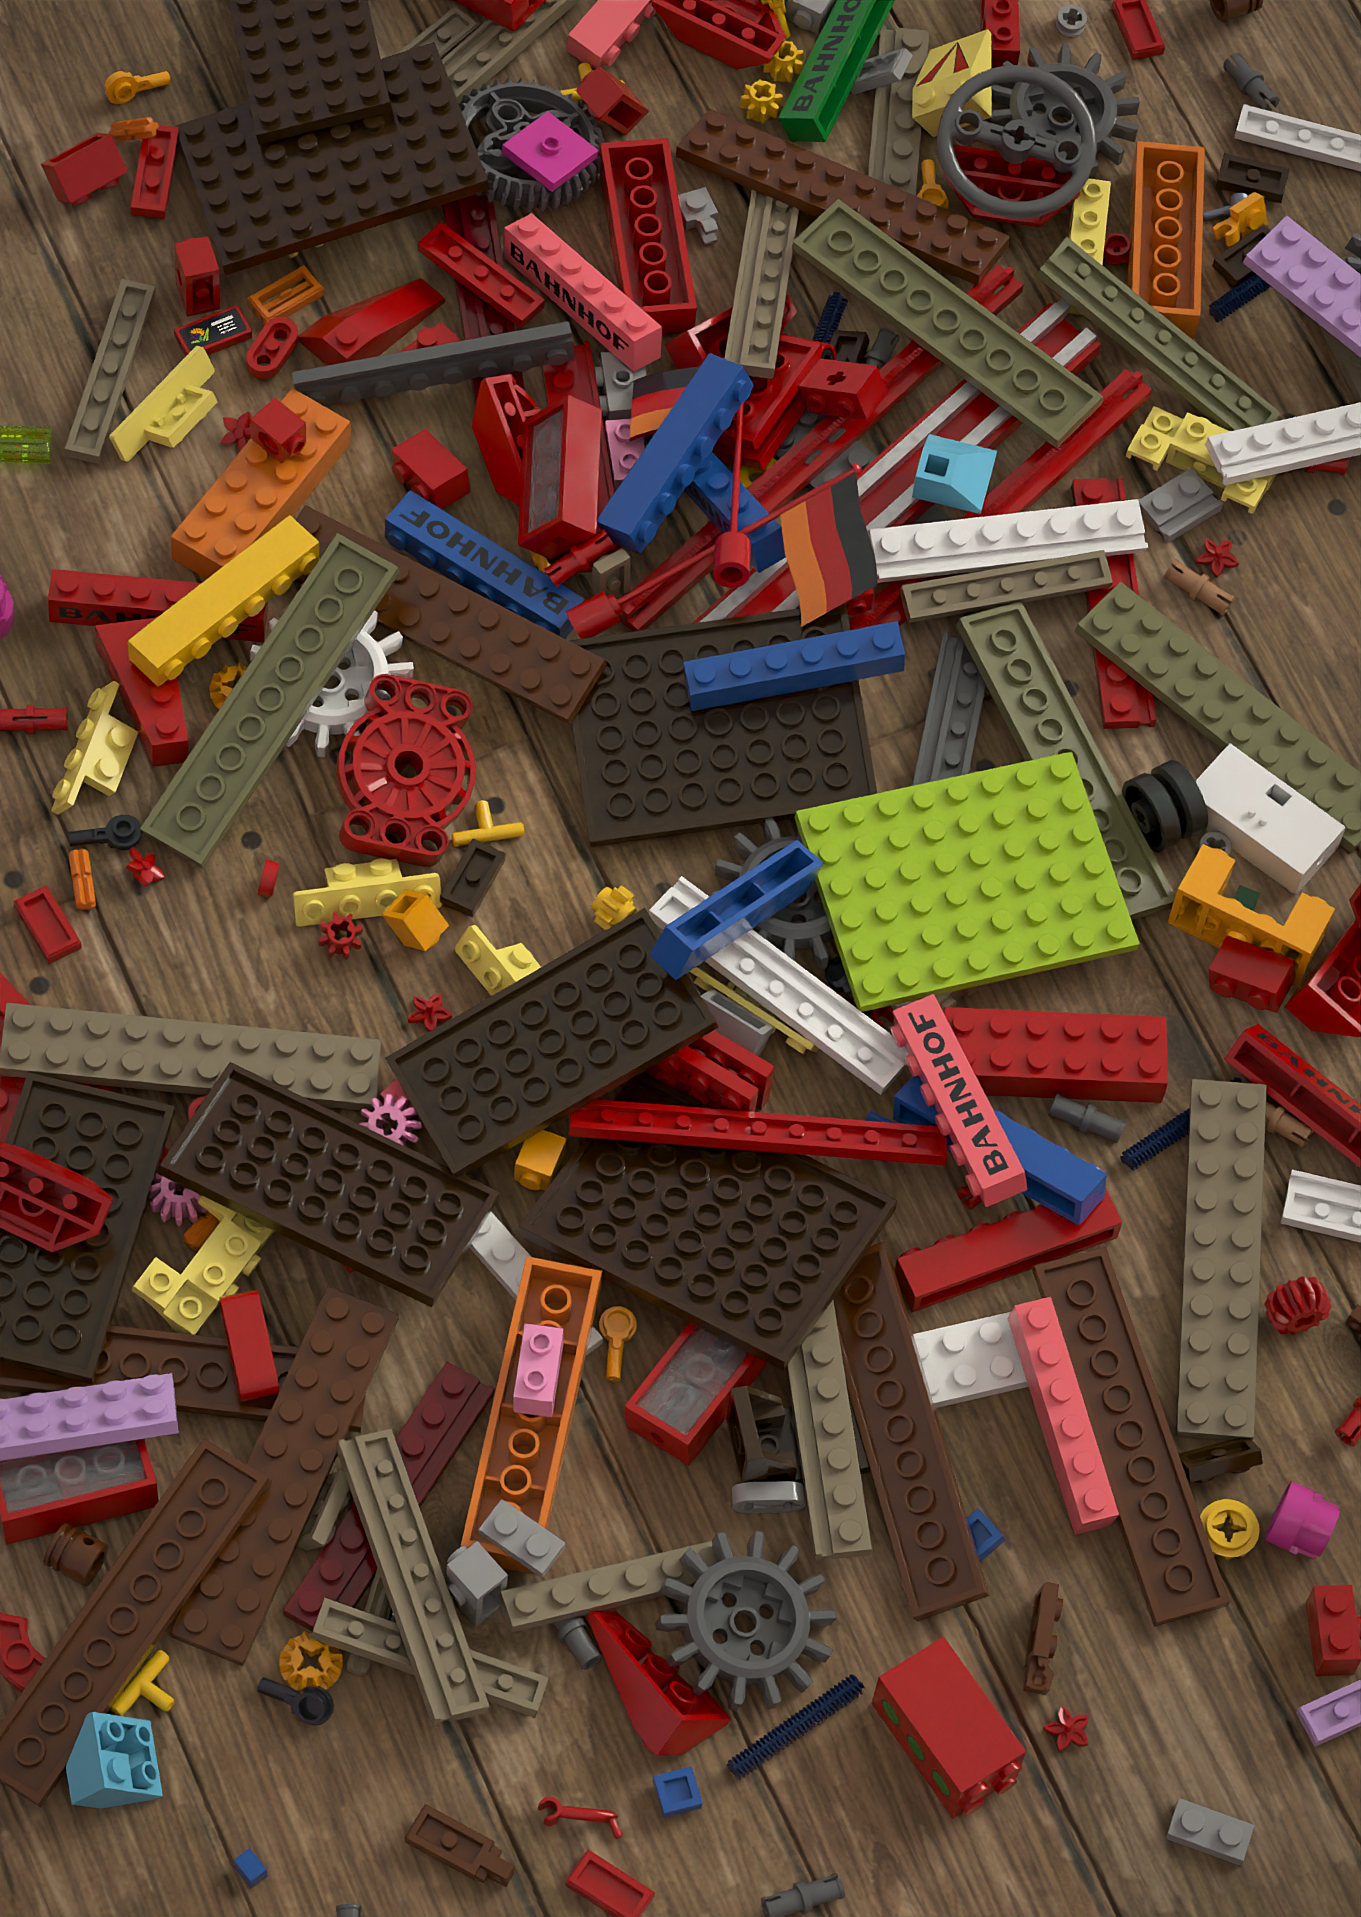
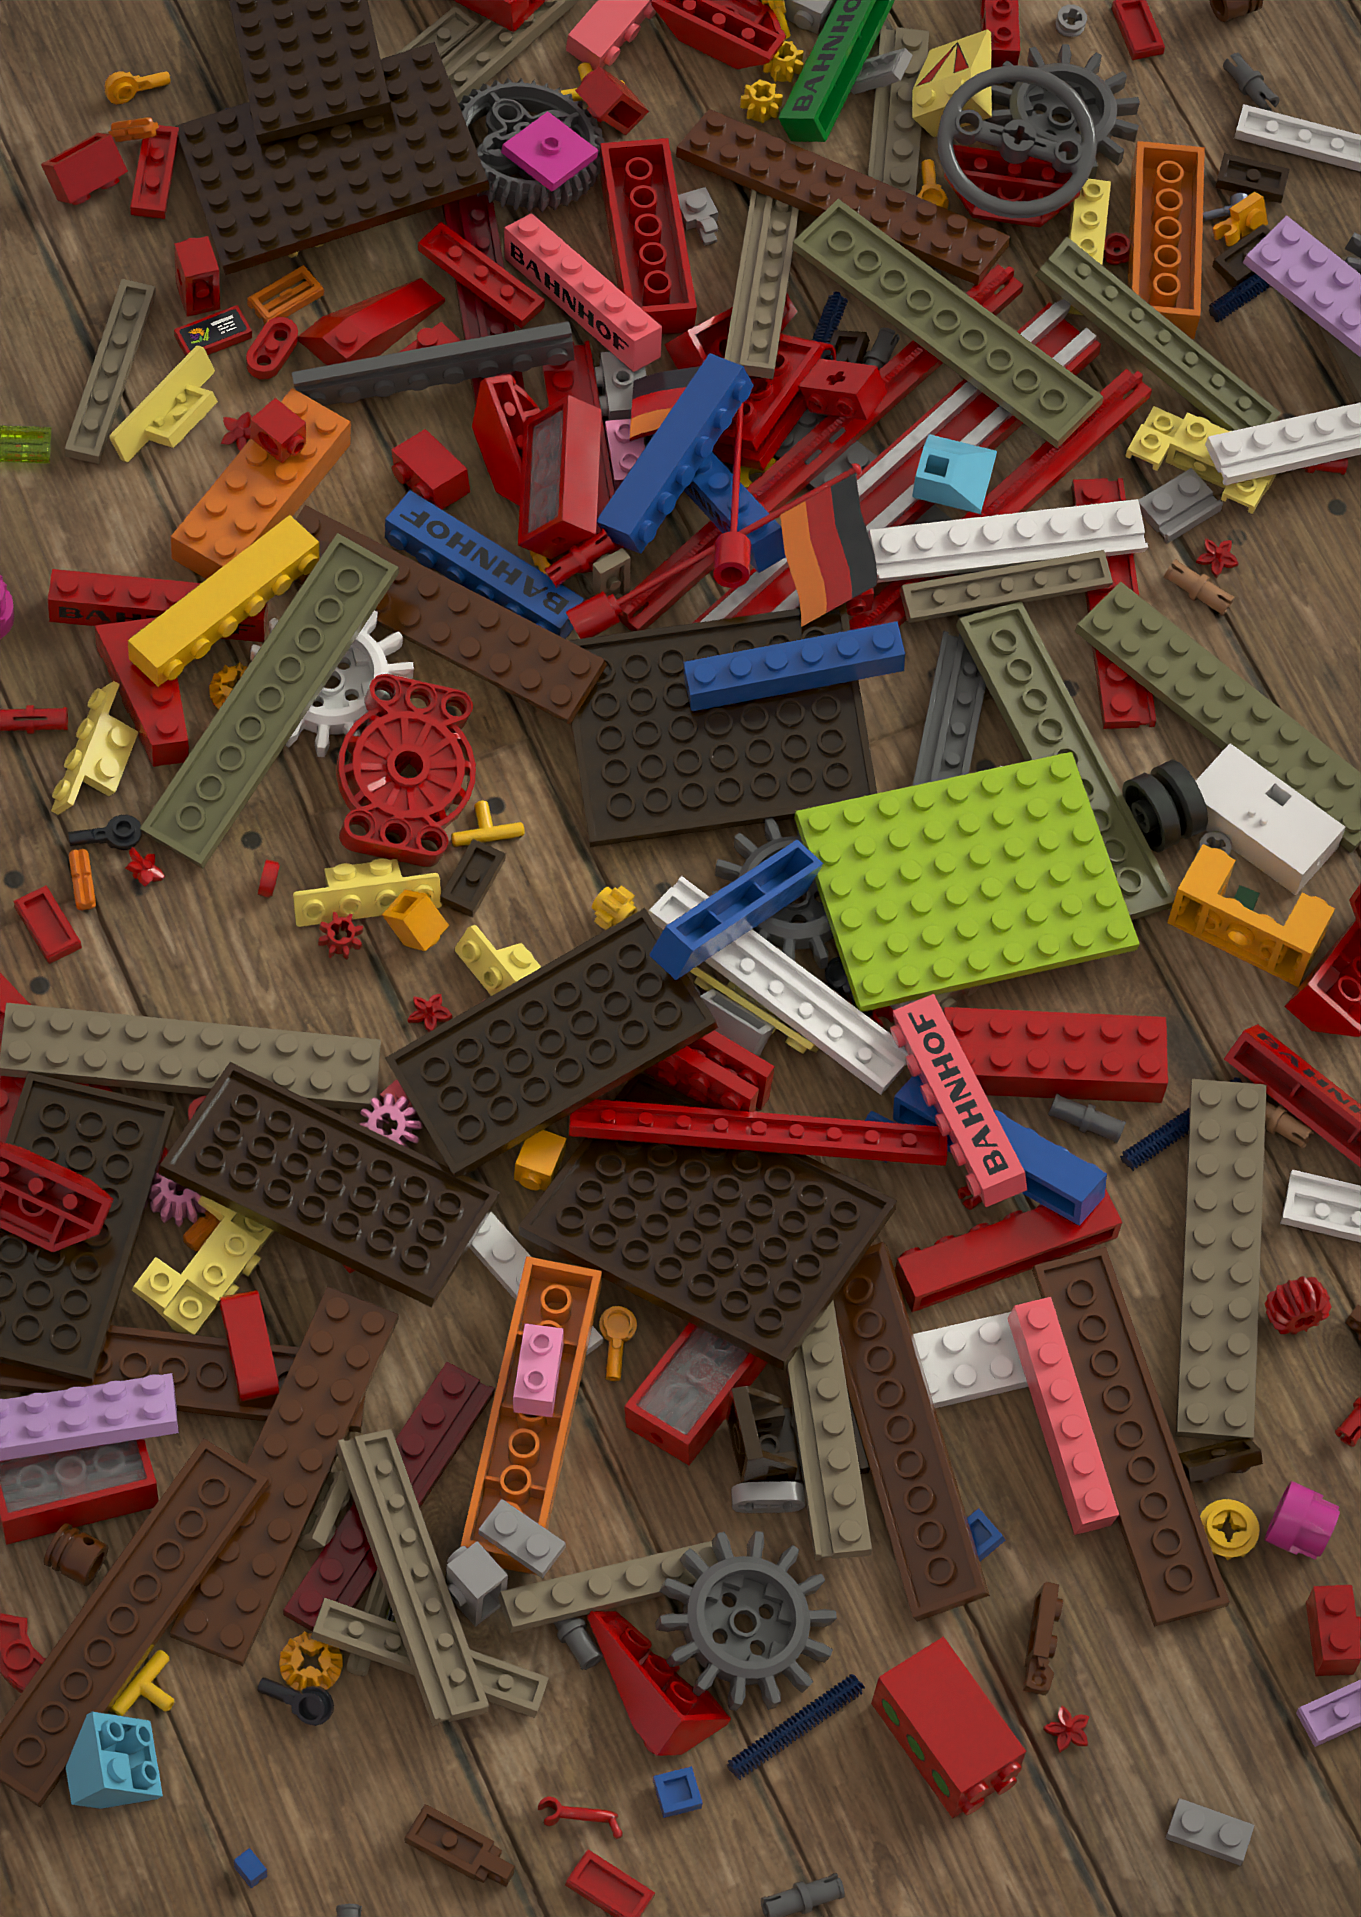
red brick [1208,935,1295,1013] -> none

